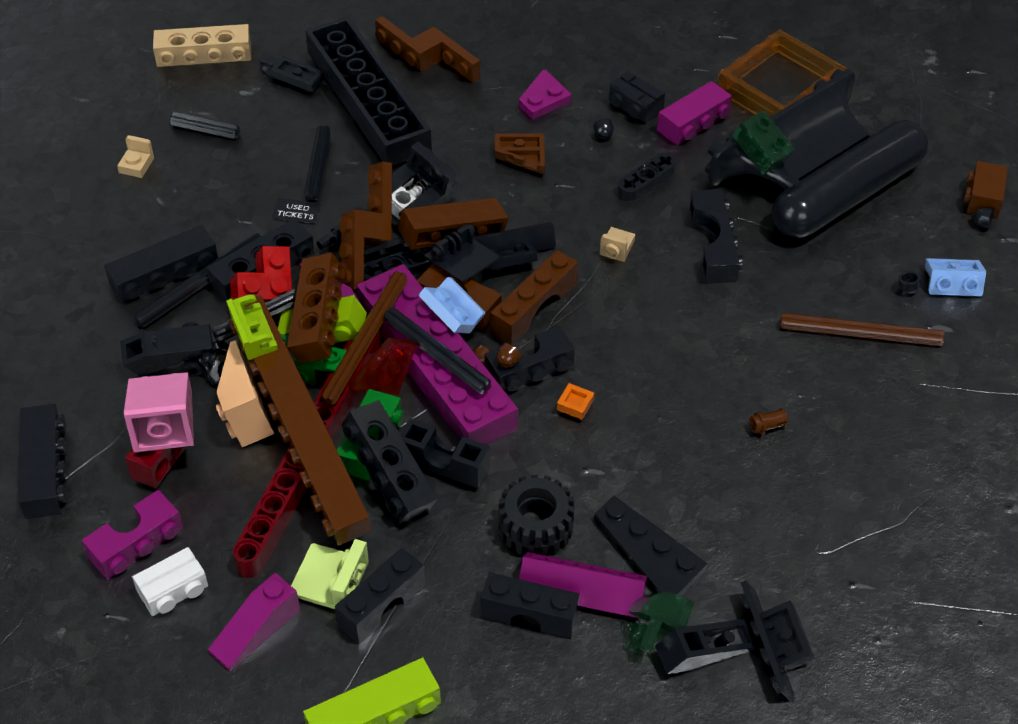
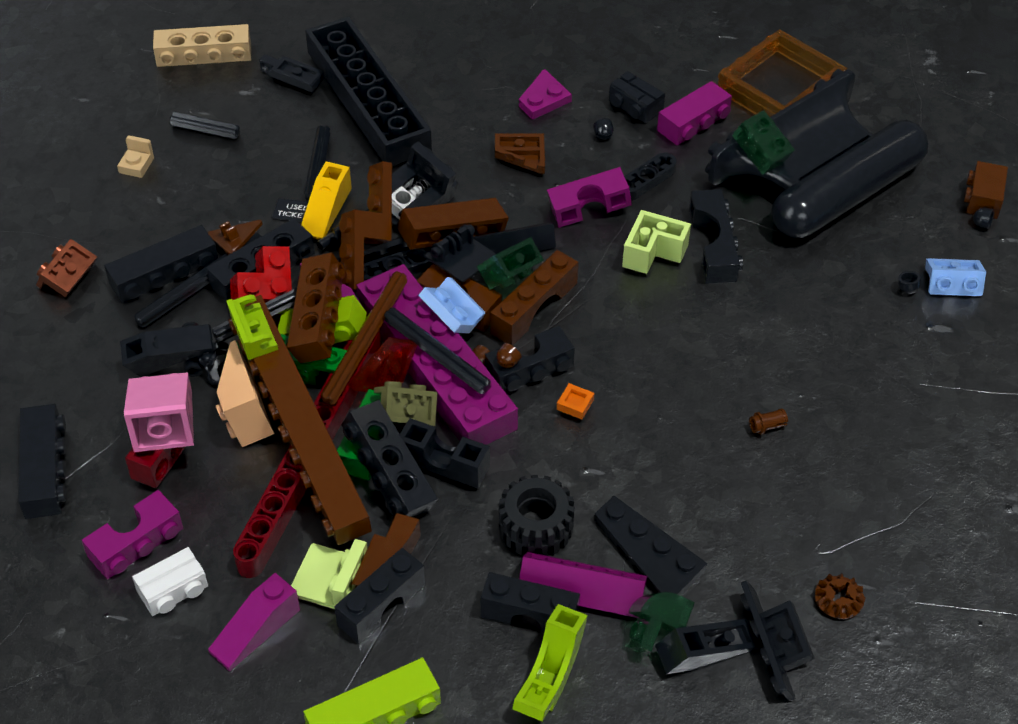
reddish brown bracket [375,16,480,83] -> none
tan bracket [600,227,635,262] -> none
reddish brown axle [780,313,945,346] -> none
none -> copper bracket [36,239,97,297]
none -> reddish brown piece [208,220,263,255]
none -> yellow slope [301,162,352,240]
none -> reddish brown slope [352,513,420,590]
none -> olive bracket [374,381,437,426]
none -> clear green brick [477,237,544,290]
none -> lime arch [512,604,588,722]
none -> magenta arch [547,167,632,228]
none -> yellowish green brick [622,210,691,274]
none -> reddish brown gear [815,573,866,619]

